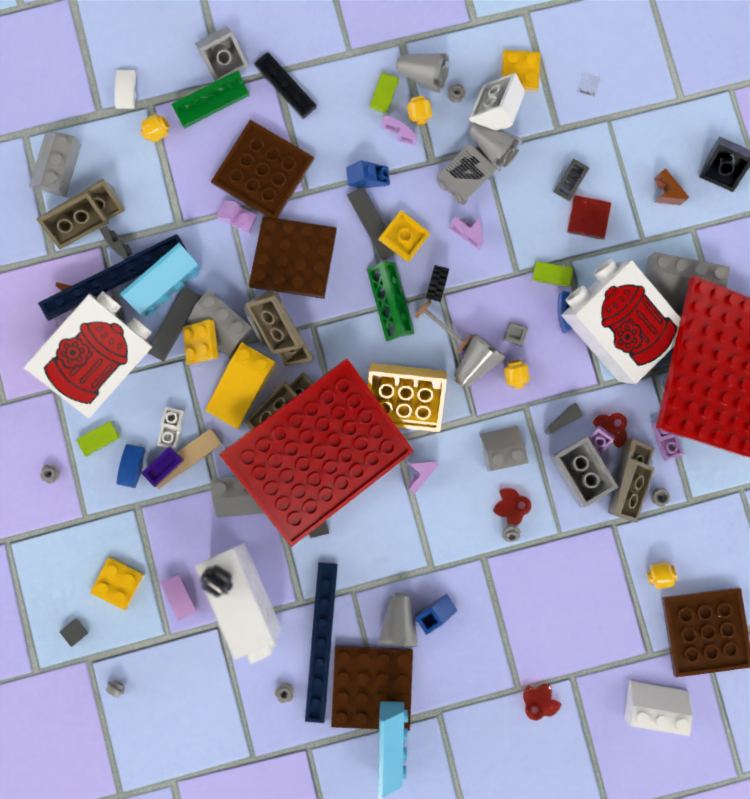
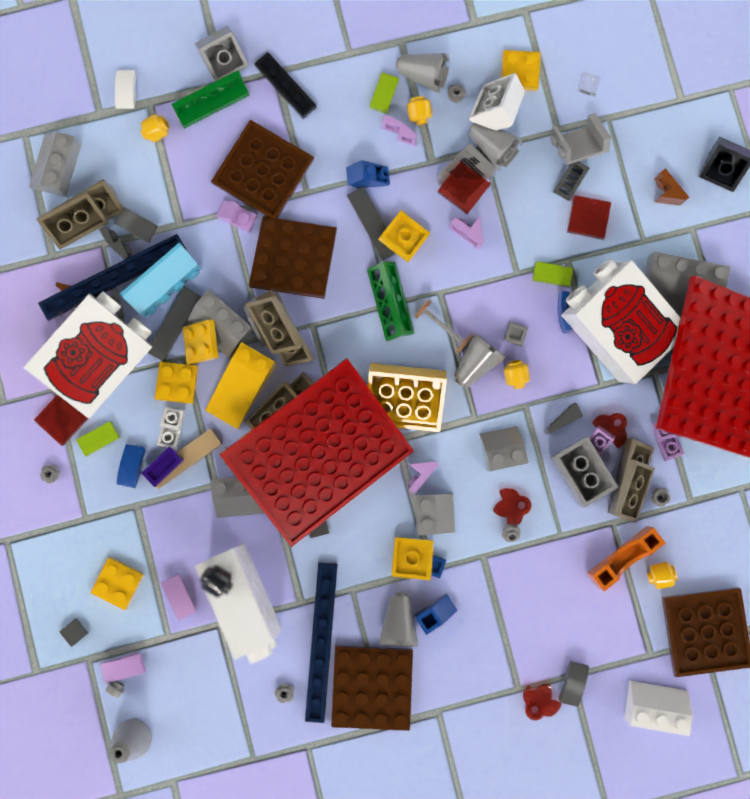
medium azure slope [378,701,408,798] -> none
black tyre [426,265,449,302] -> none
none -> clear red tile [34,394,89,446]
none -> lavender slope [100,653,146,683]
none -> light grey cone [109,719,152,763]
none -> dark grey slope [115,207,158,243]
none -> yellow plate [155,362,199,404]
none -> yellow plate [391,537,434,580]
none -> light grey slope [415,493,455,535]
none -> blue tile [432,555,447,578]
none -> clear red tile [437,161,491,215]
none -> light grey panel [550,113,611,165]
none -> dark grey slope [558,661,589,707]
none -> orange arch [586,526,666,591]

